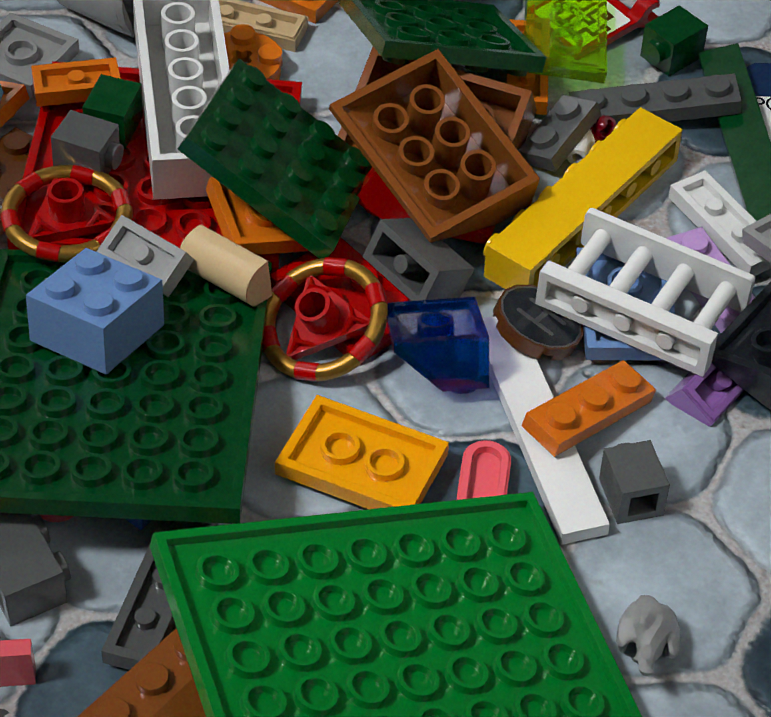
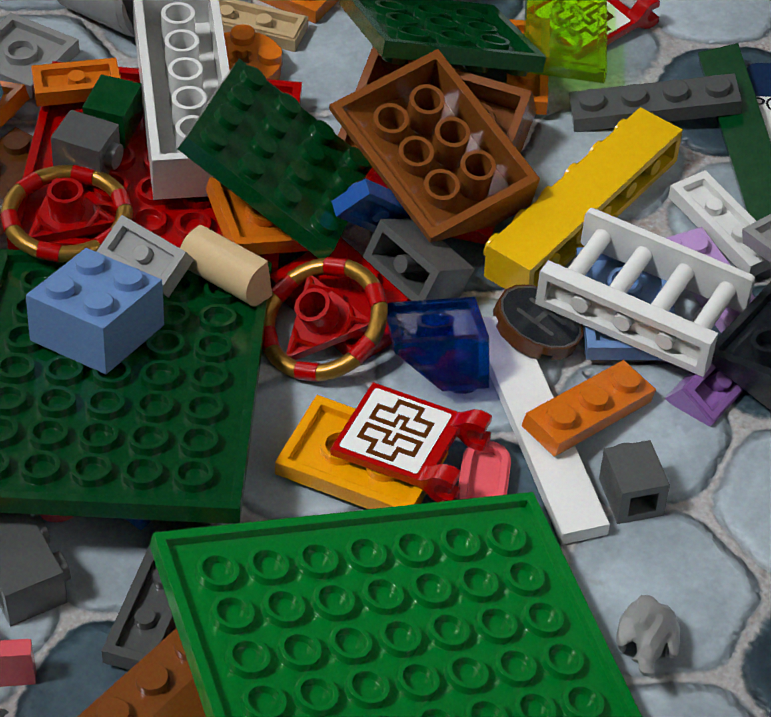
dark grey plate [518,95,601,171] -> none
arm [567,115,617,164] -> none
dark green brick [640,5,708,77] -> none
none -> flag [330,382,492,502]
none -> blue plate [331,178,411,232]

